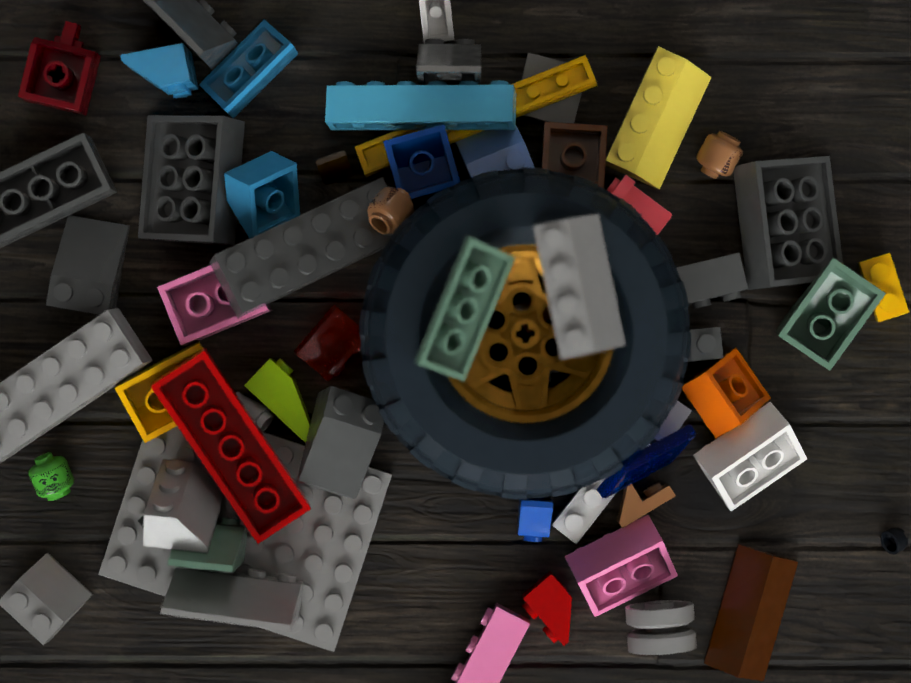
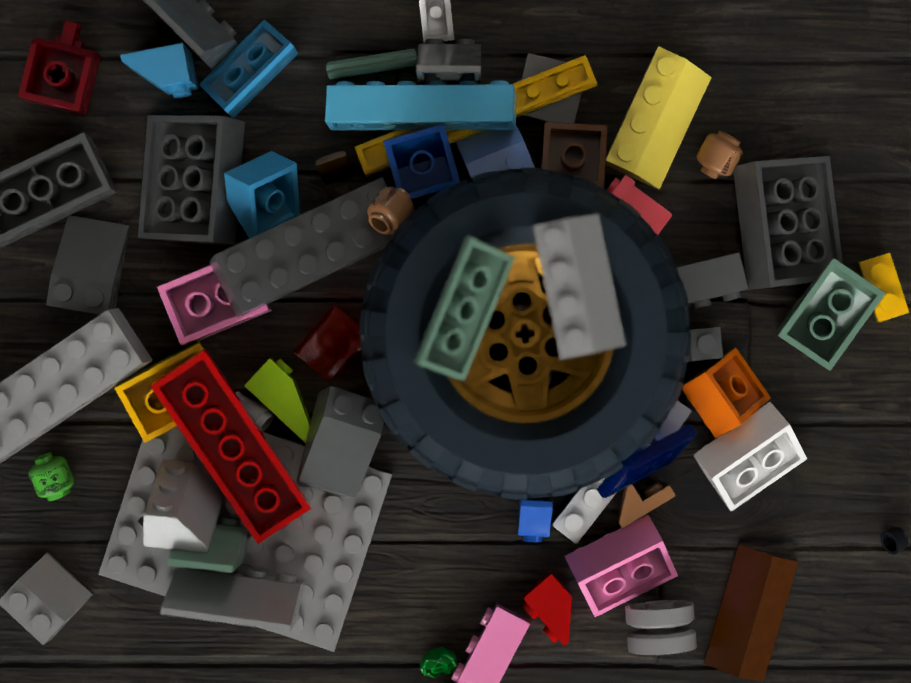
none -> sand green axle [326,49,417,80]
none -> green plate [420,647,458,678]

